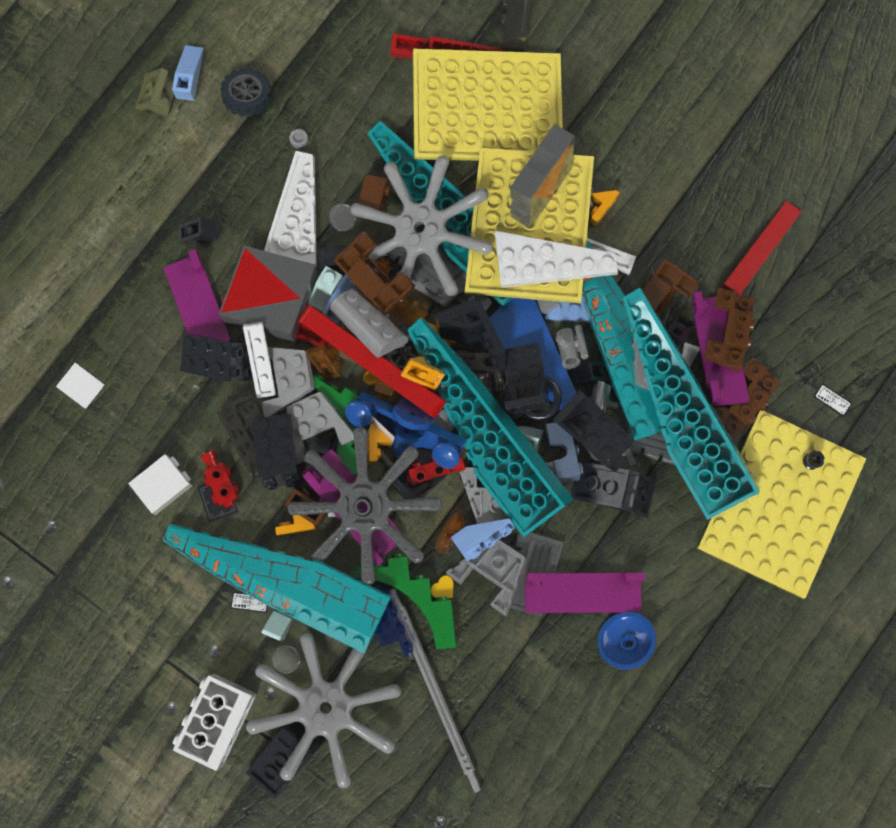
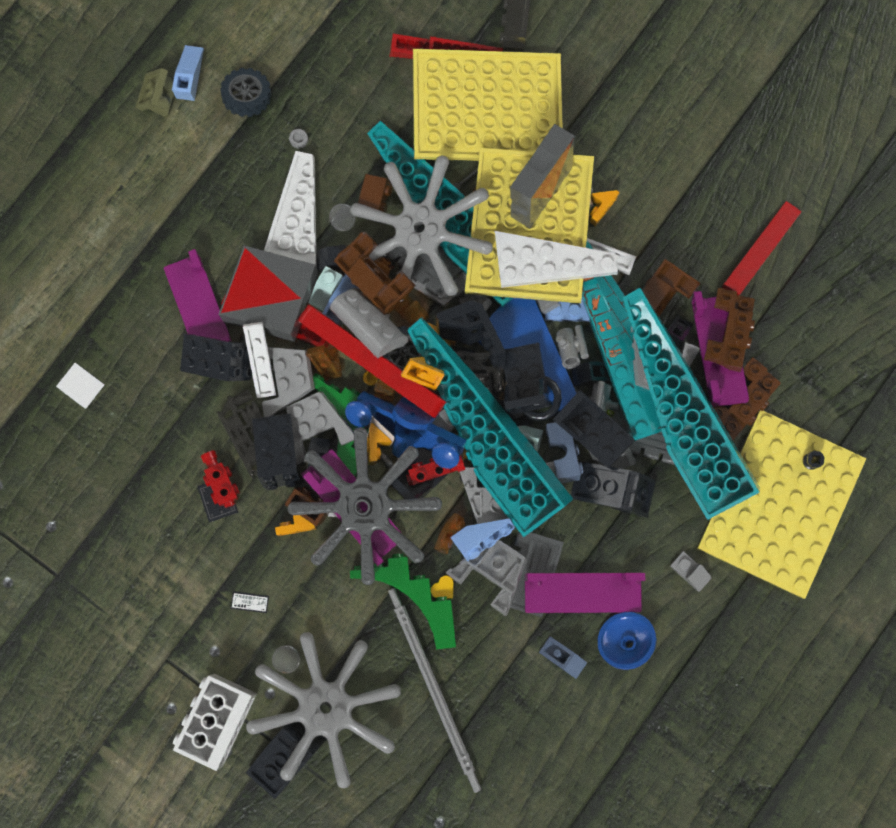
white brick [128,454,192,515] -> none
teal wedge [163,524,391,653] -> none
black slope [179,217,220,244] -> none
light aqua slope [261,611,294,641] -> none
clear blue bracket [375,583,413,659] -> none
sticker [813,383,853,417] -> none
none -> sand blue slope [539,637,587,679]
none -> light grey slope [670,551,712,592]

